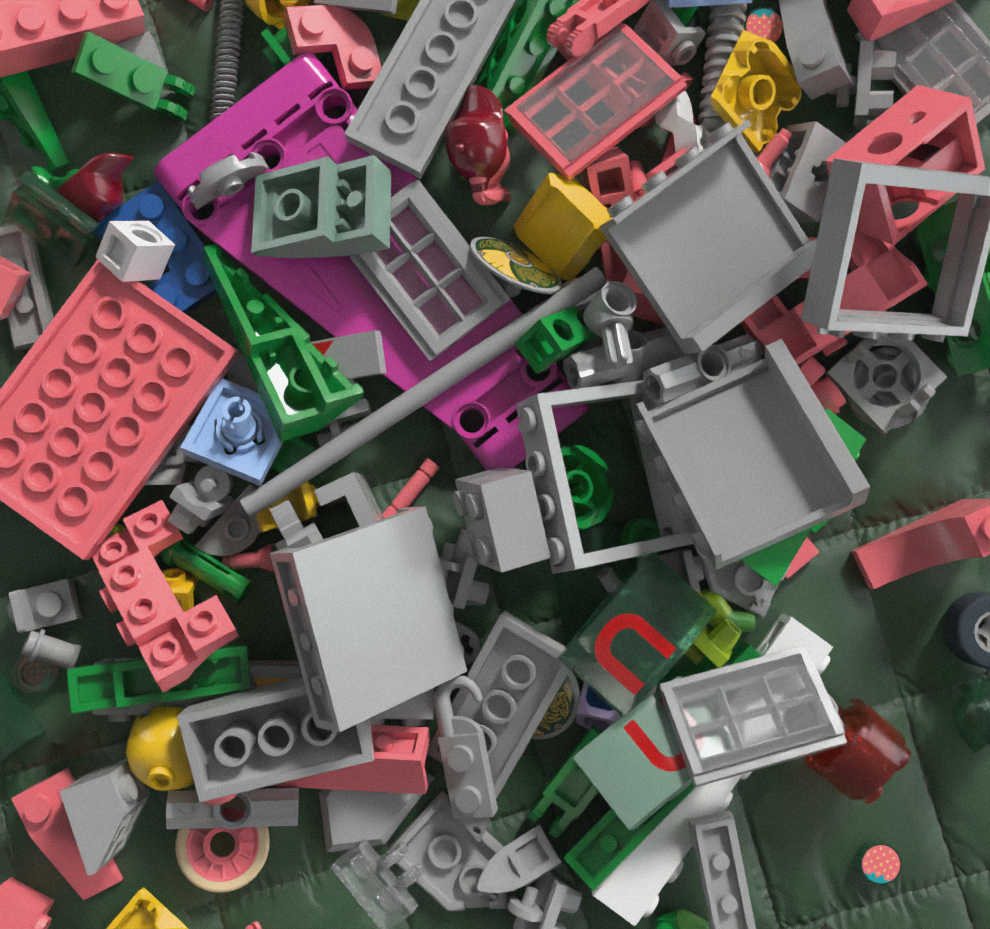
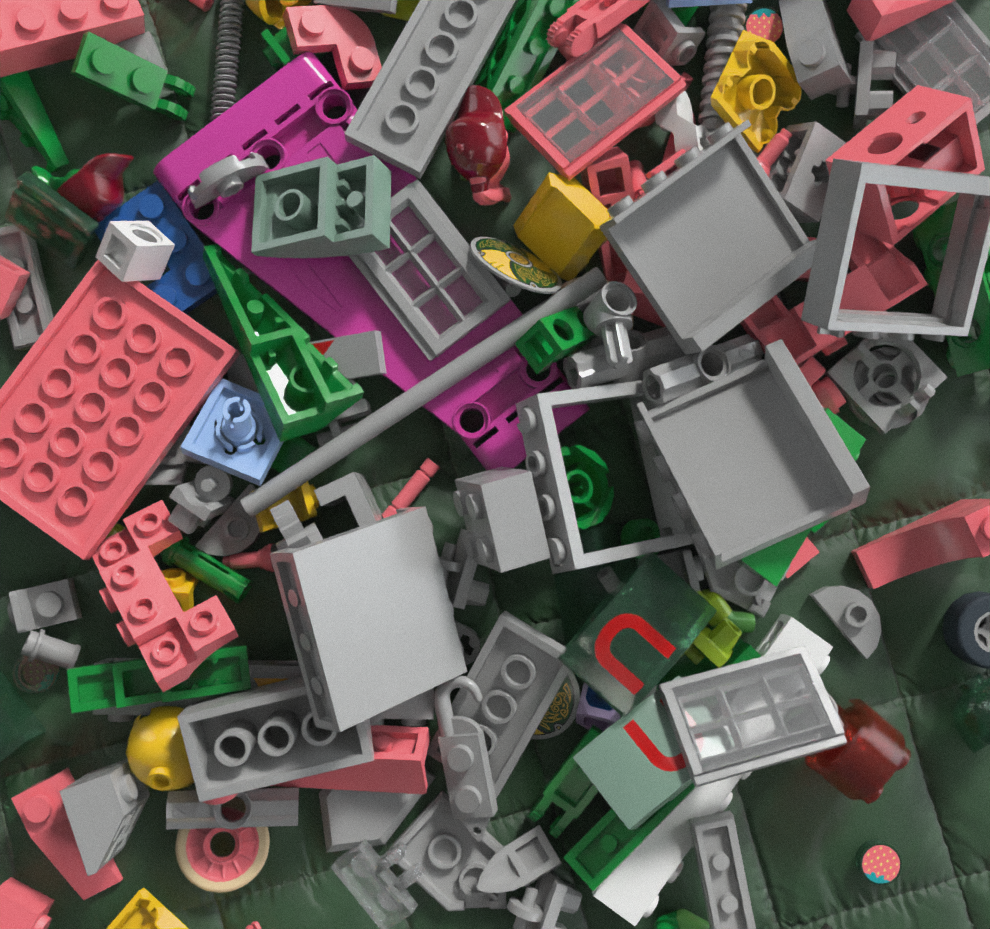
none -> light grey plate [809,585,881,659]

